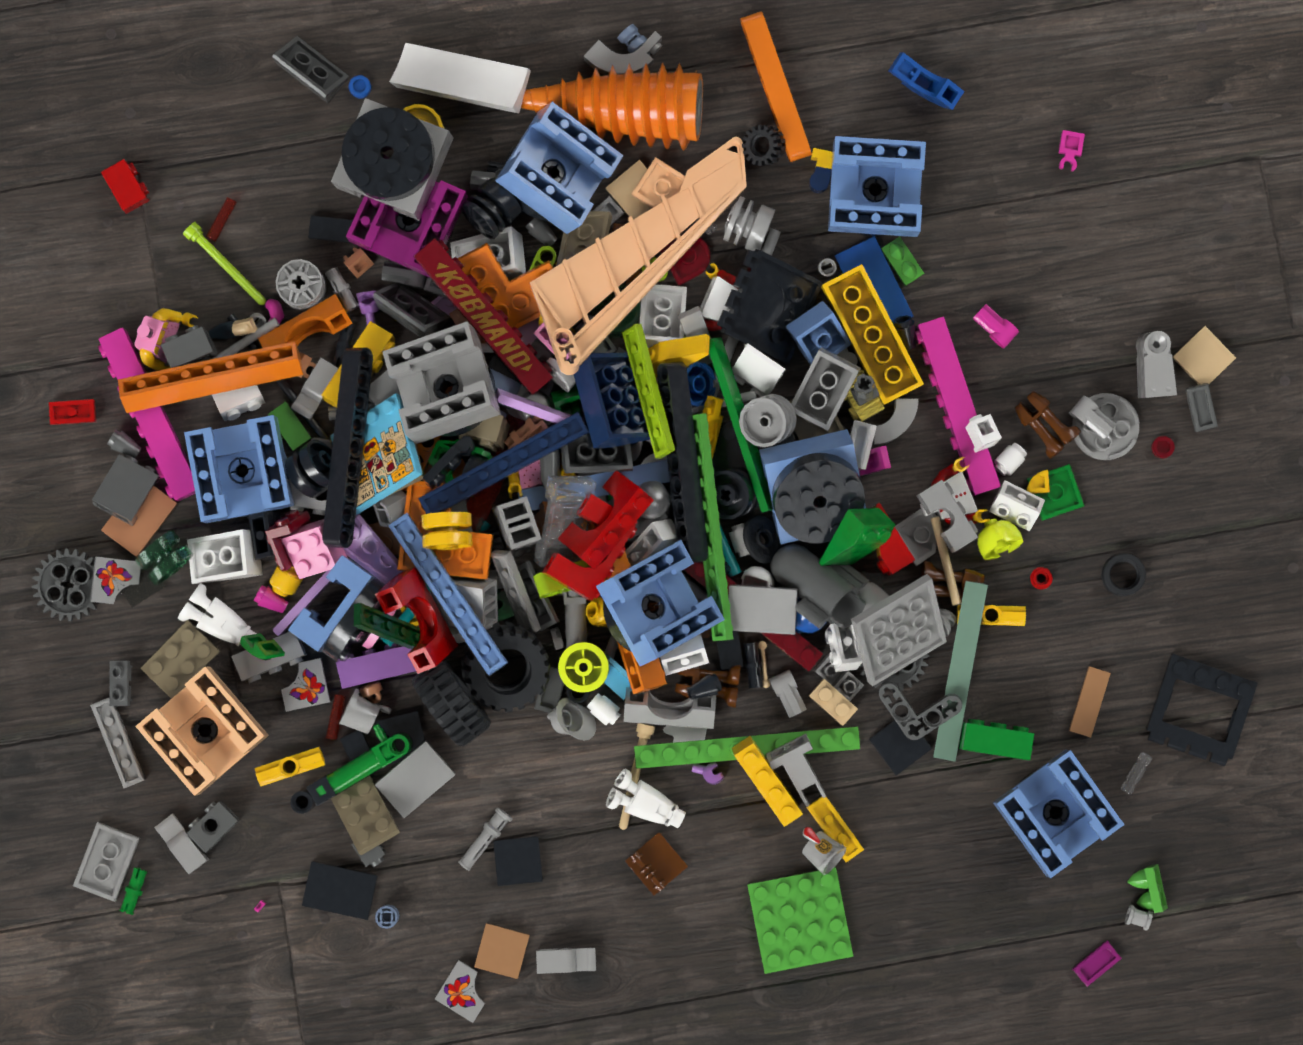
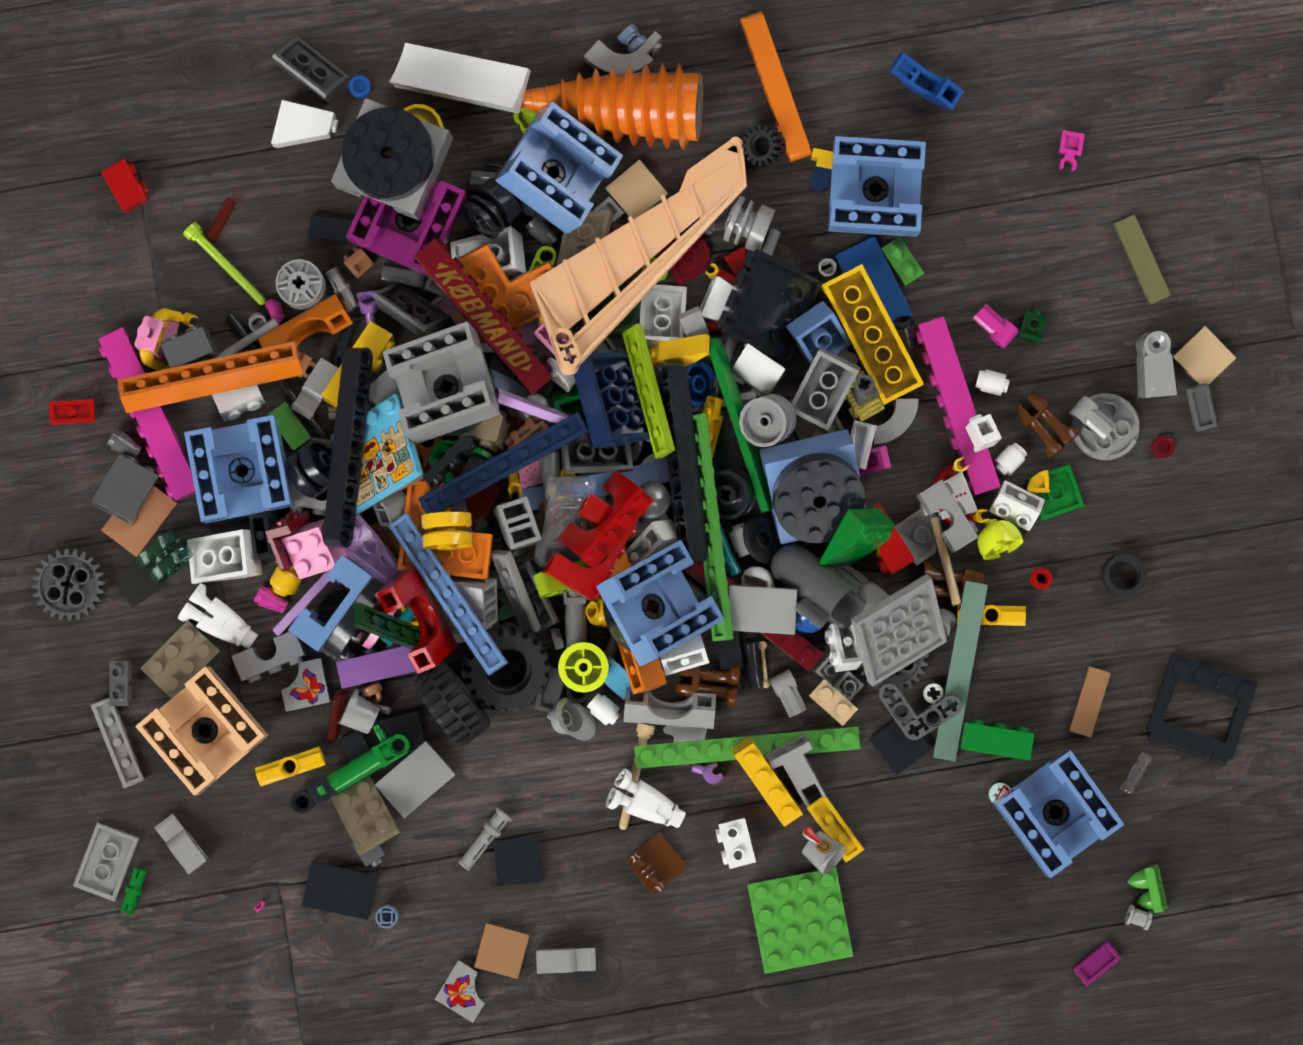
light grey tile [90,557,141,604] -> none
dark grey brick [187,801,240,853] -> none
piece [209,317,258,339] -> none
green slope [240,633,285,659] -> none
light nougat tile [631,157,685,208] -> none
black cone [686,674,722,700] -> none
none -> white slope [271,100,339,148]
none -> lime tile [514,108,537,134]
none -> white brick [715,817,756,869]
none -> red tile [724,247,746,277]
none -> white bush [923,684,944,704]
none -> white brick [975,369,1010,396]
none -> light aqua tile [988,783,1010,802]
none -> dark green brick [1017,309,1047,345]
none -> olive tile [1113,214,1171,306]

